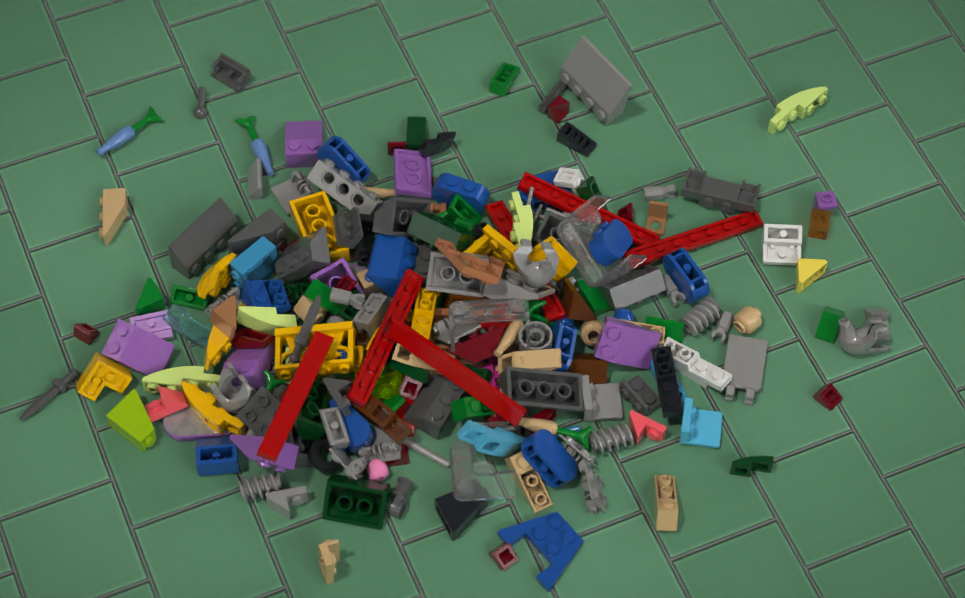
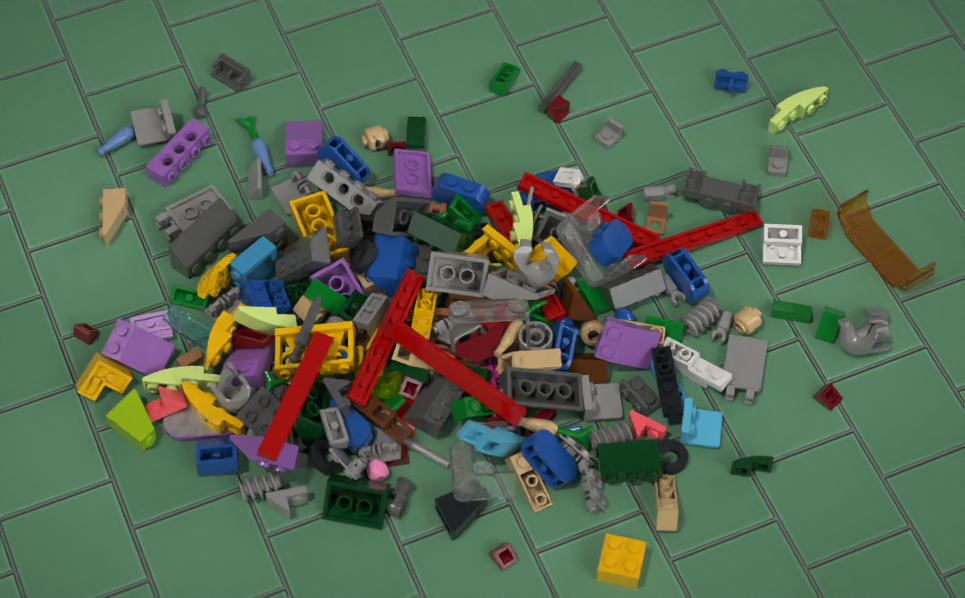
dark grey sword [19,368,79,421] -> none
green slope [135,278,165,316] -> none
medium nougat slope [210,296,236,339] -> none
tan bracket [318,539,340,585] -> none
light grey bar [330,287,365,309] -> none
dark red slope [334,274,358,292] -> none
black slope [419,131,456,157] -> none
nougat wing [434,237,505,285] -> none
blue wing [497,512,583,592] -> none
black slope [557,122,597,157] -> none
light grey slope [559,35,633,125] -> none
light yellow slope [796,258,828,293] -> none
medium lavender bracket [812,191,838,212] -> none
none -> light grey bracket [130,99,176,146]
none -> medium lavender brick [145,118,211,187]
none -> light grey tile [155,184,233,243]
none -> medium nougat piece [176,347,204,367]
none -> black tyre [350,240,377,274]
none -> tan head [361,125,389,151]
none -> light grey bracket [594,117,623,150]
none -> yellow piece [596,533,646,589]
none -> dark green slope [597,439,663,484]
none -> black tyre [659,439,688,475]
none -> blue hips [714,69,749,93]
none -> light grey slope [767,144,790,178]
none -> green slope [771,300,811,323]
none -> clear orange windscreen [837,189,936,291]

